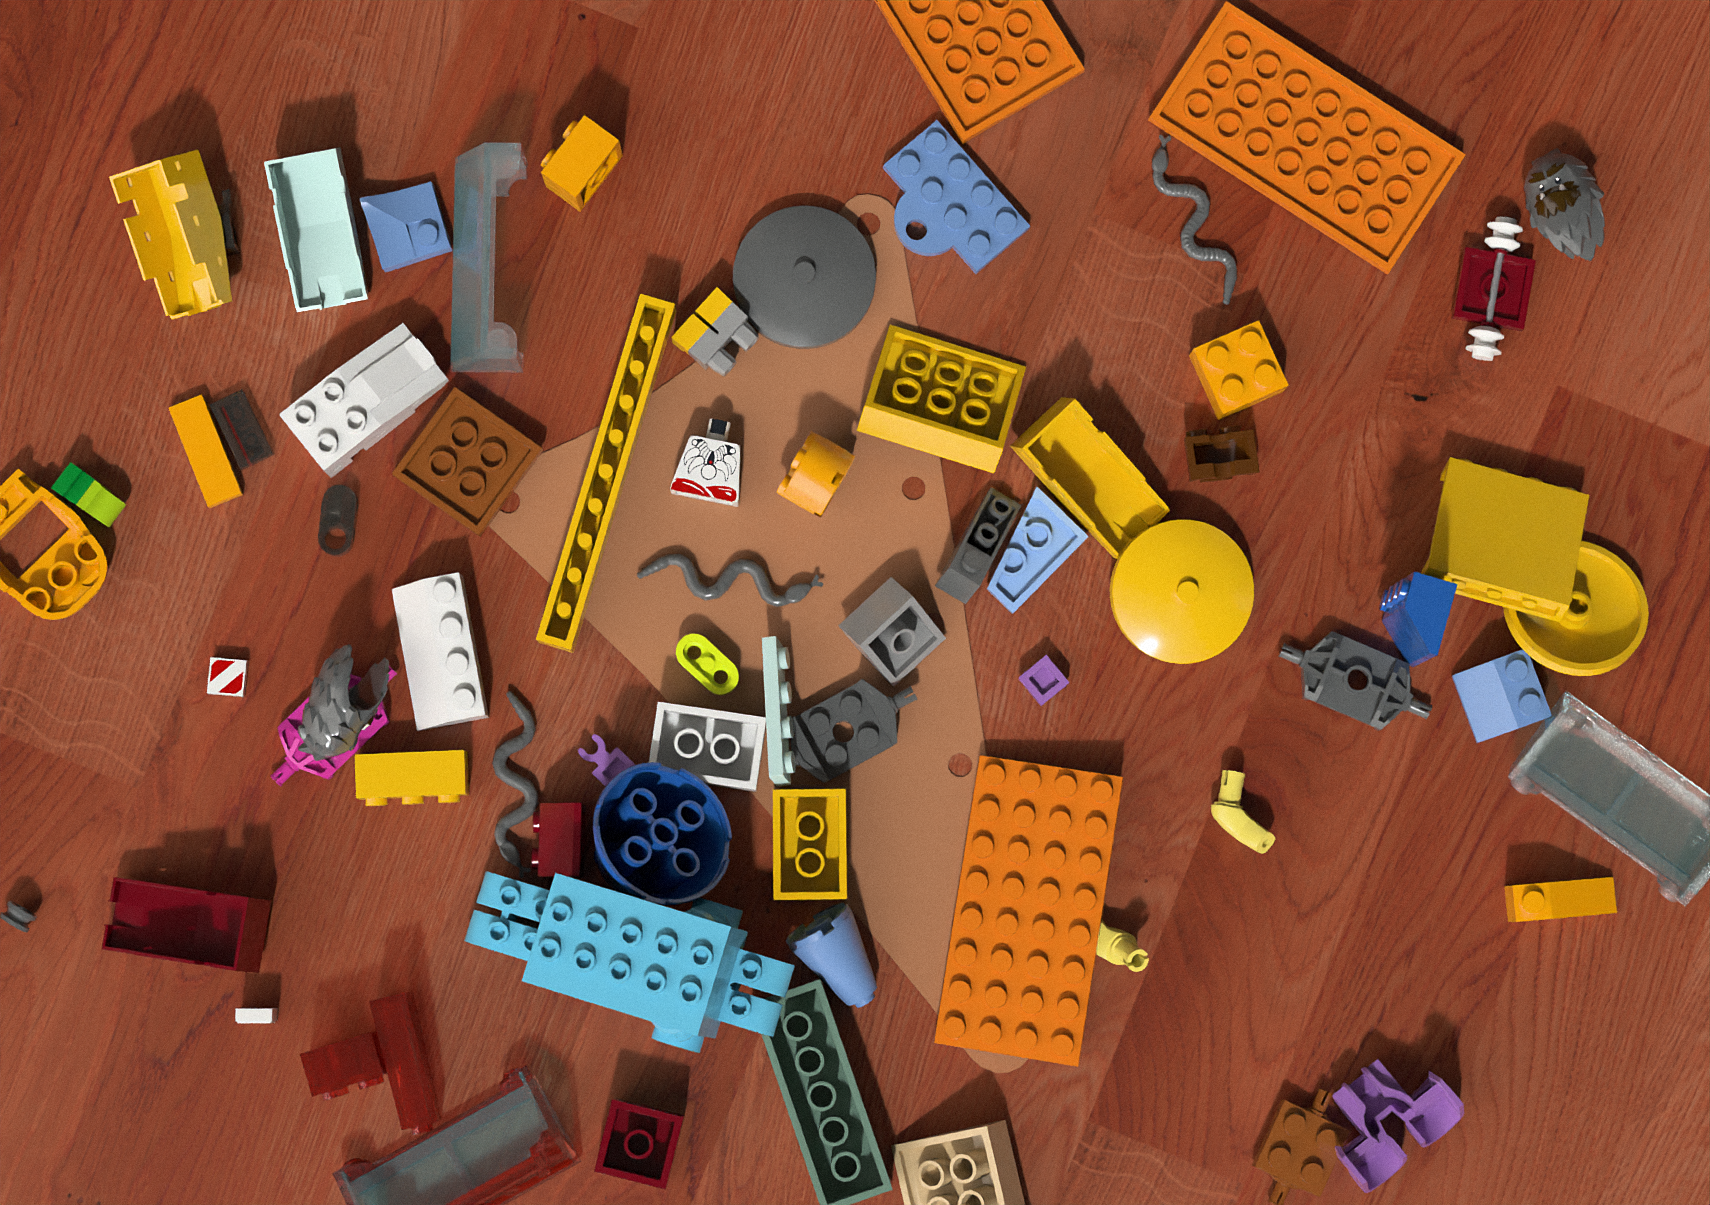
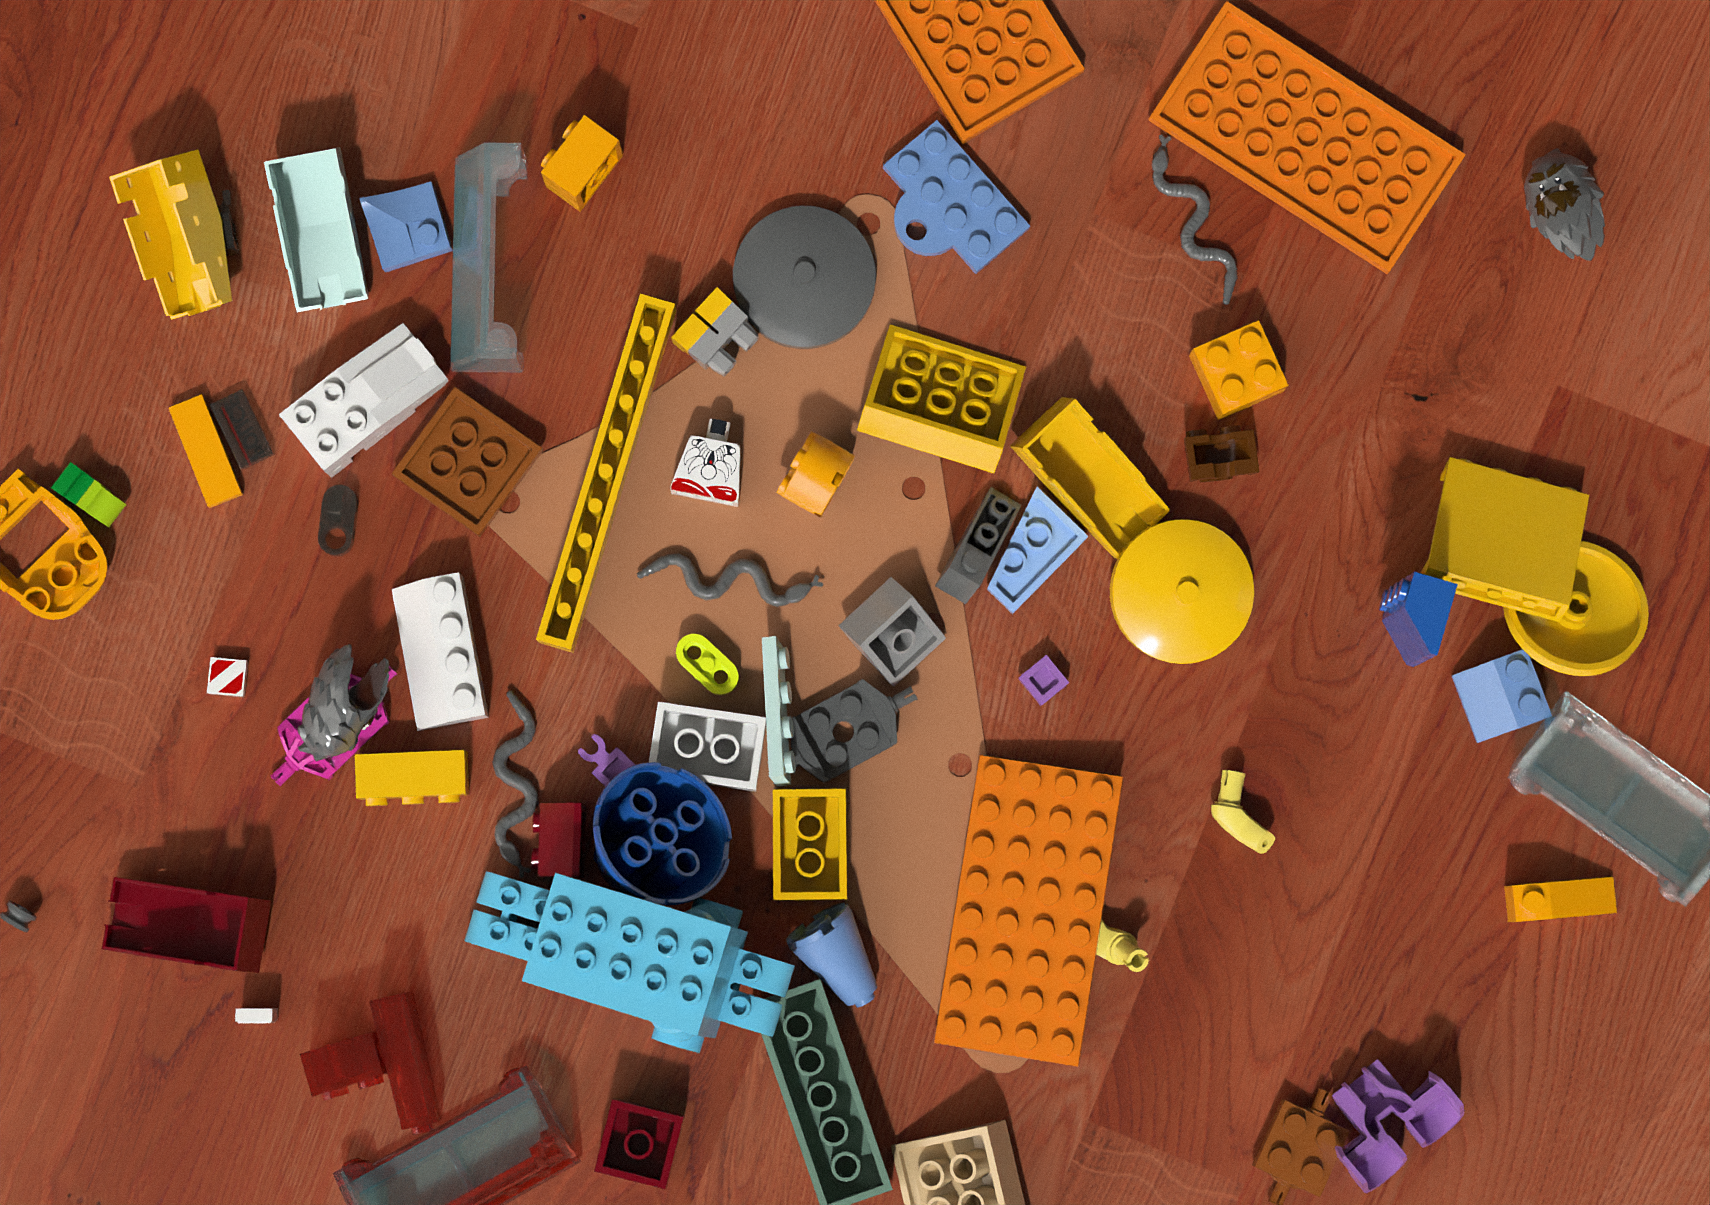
dark grey plate [1278,631,1433,731] -> none
dark red plate [1451,217,1536,361] -> none

